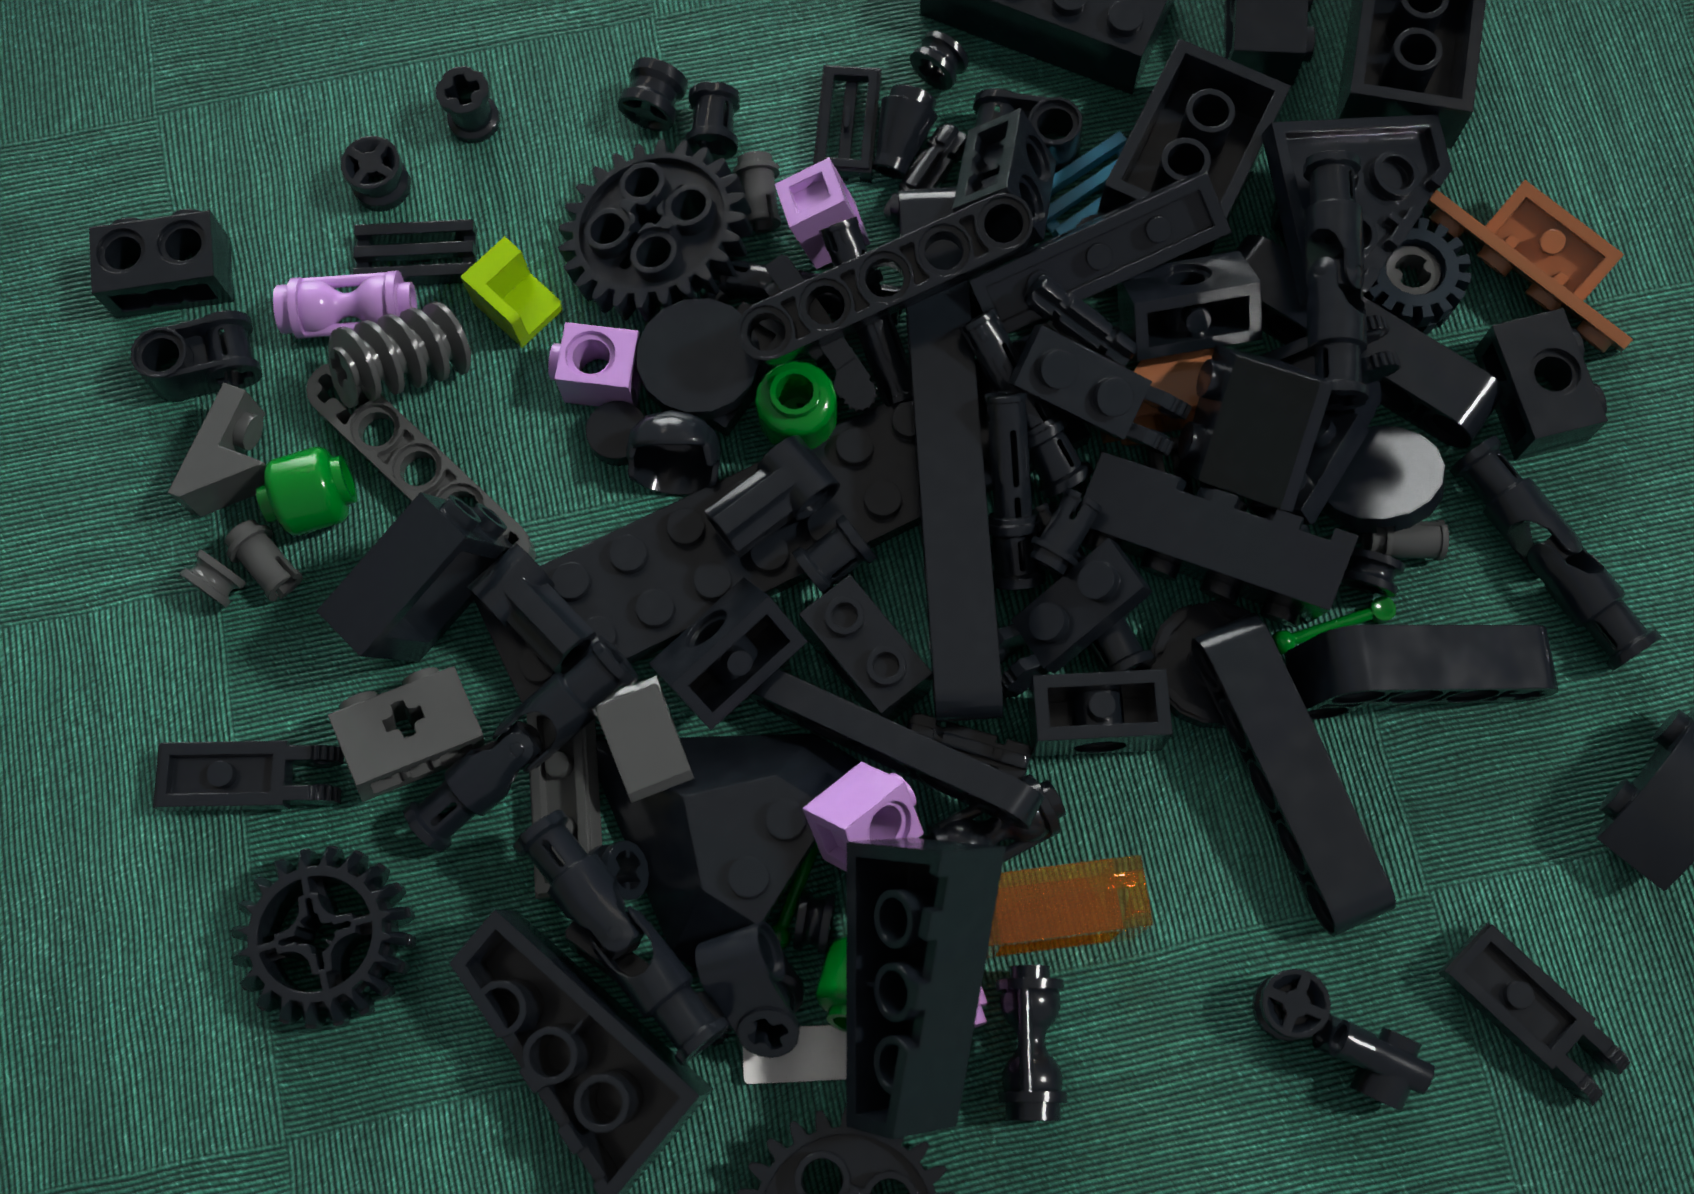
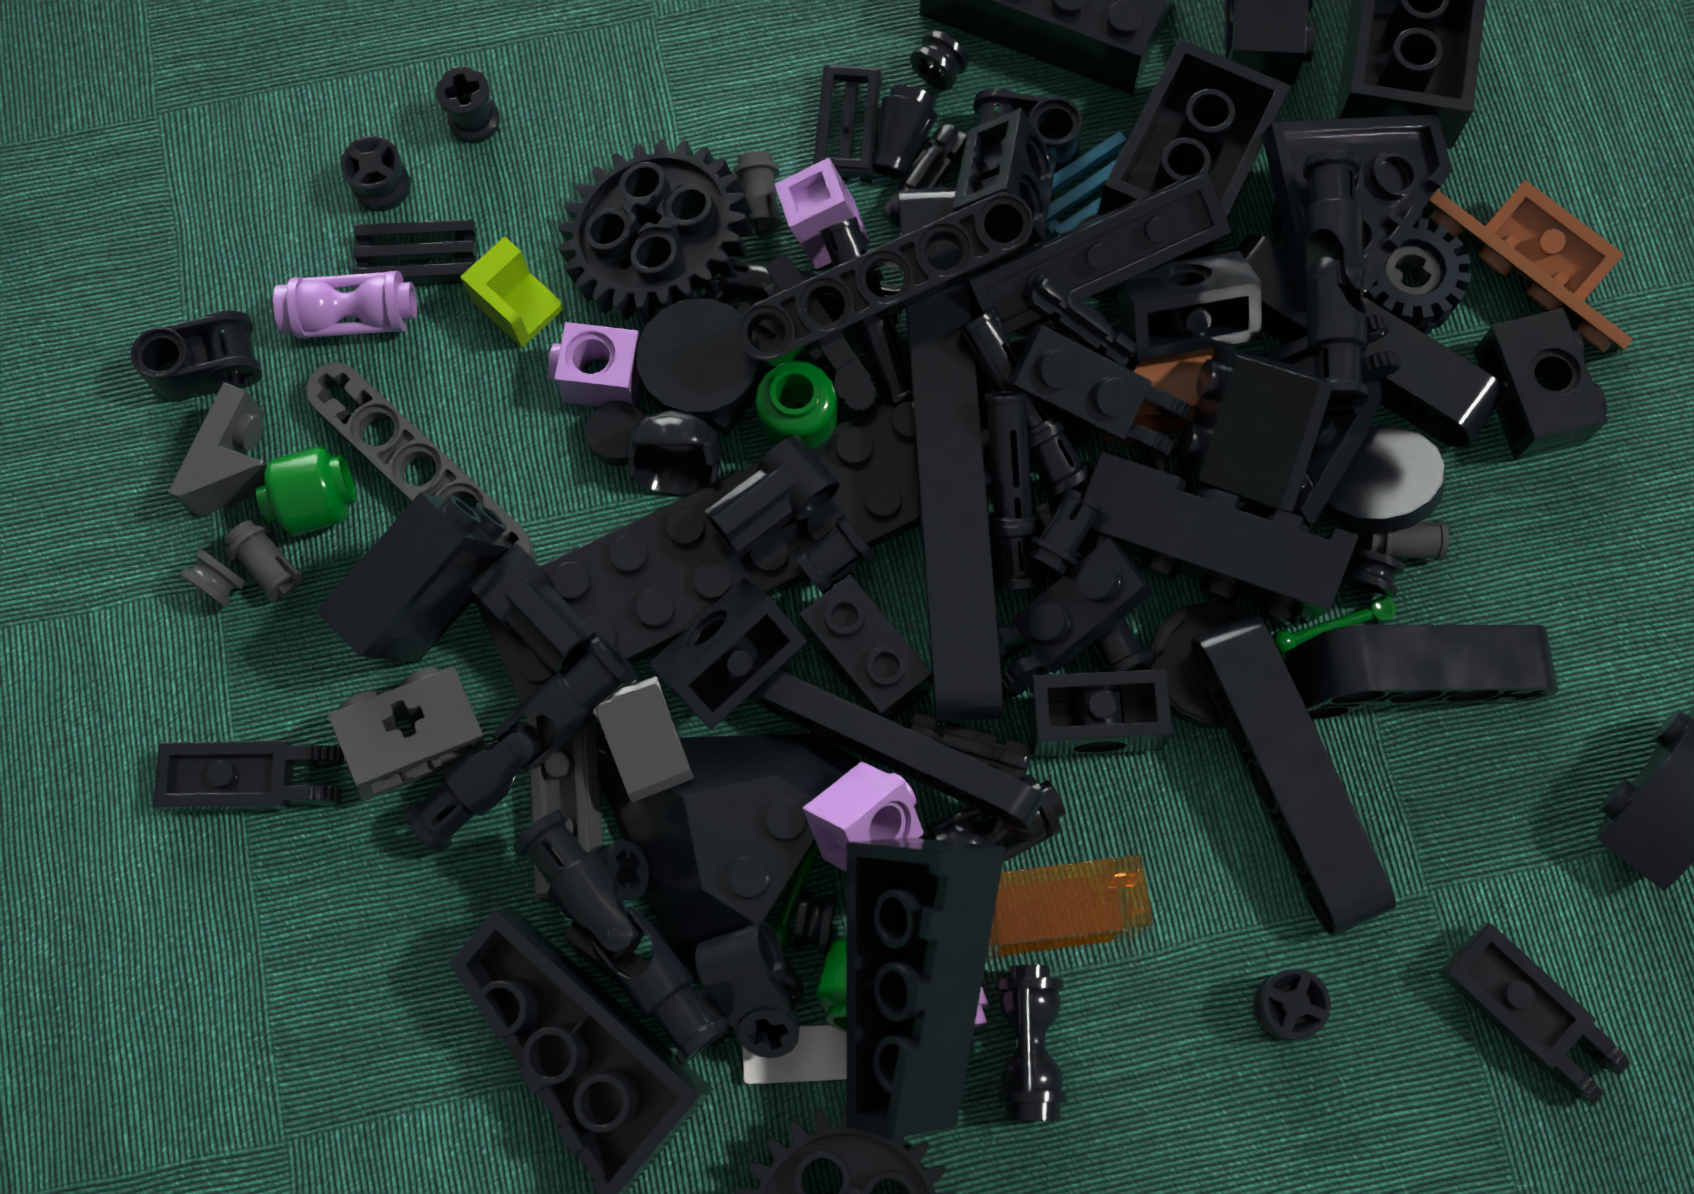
black brick [89,209,234,319] -> none
black gear [230,846,417,1030] -> none
dark grey piece [328,301,471,408] -> none
black wheel [617,57,688,132] -> none
black bush [685,82,740,161] -> none
black plate [1312,1014,1435,1112] -> none
black piece [1449,435,1662,671] -> none

